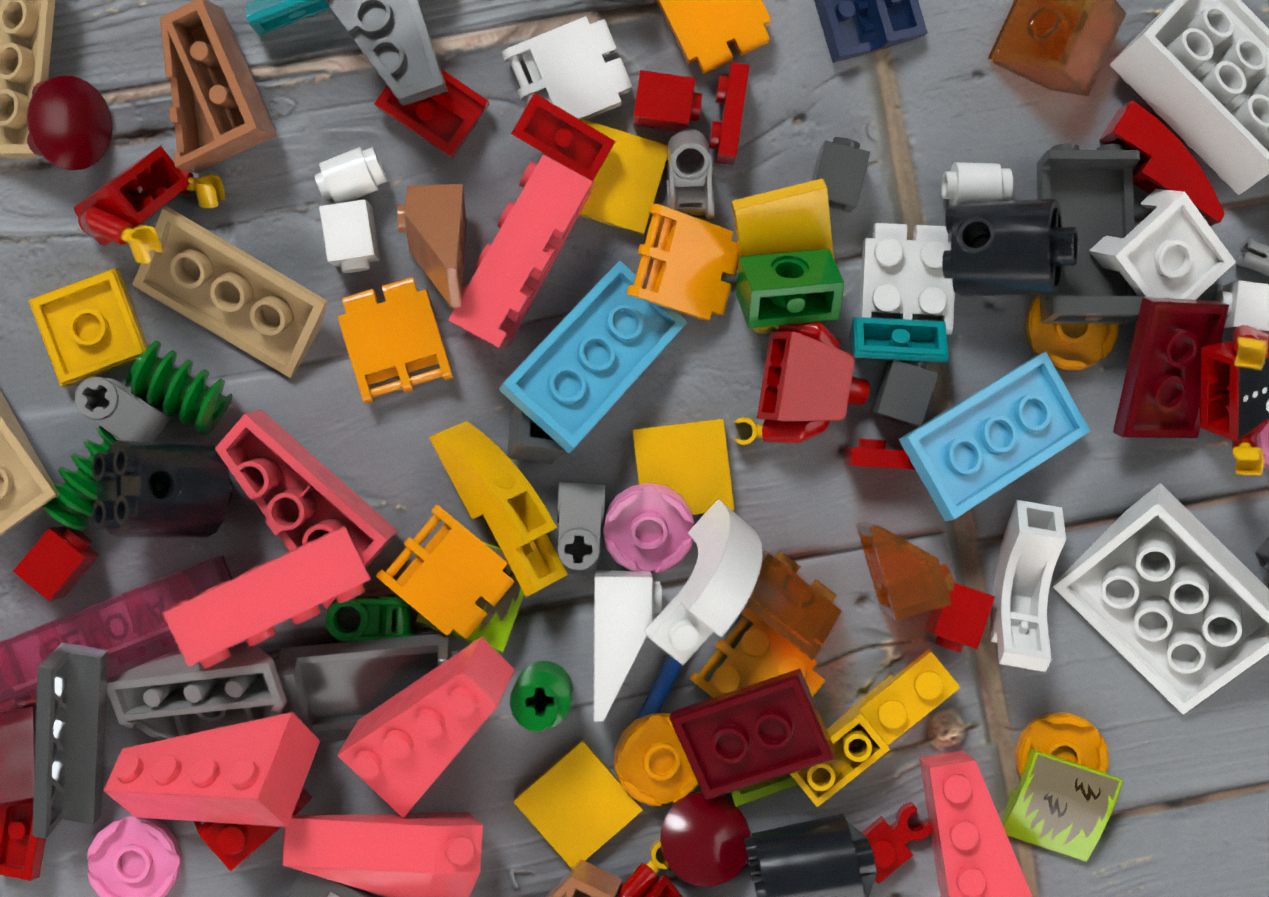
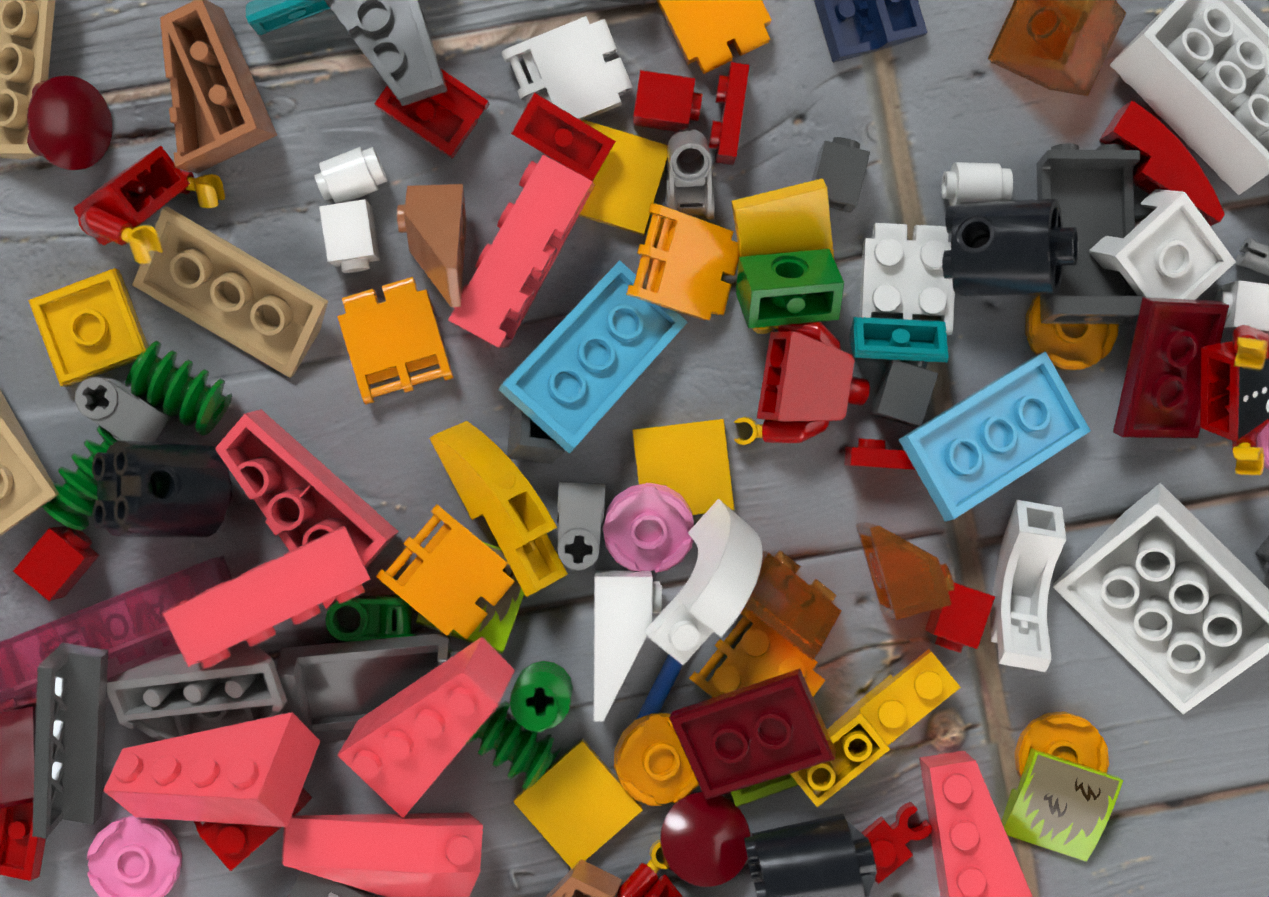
none -> green piece [465,701,562,791]

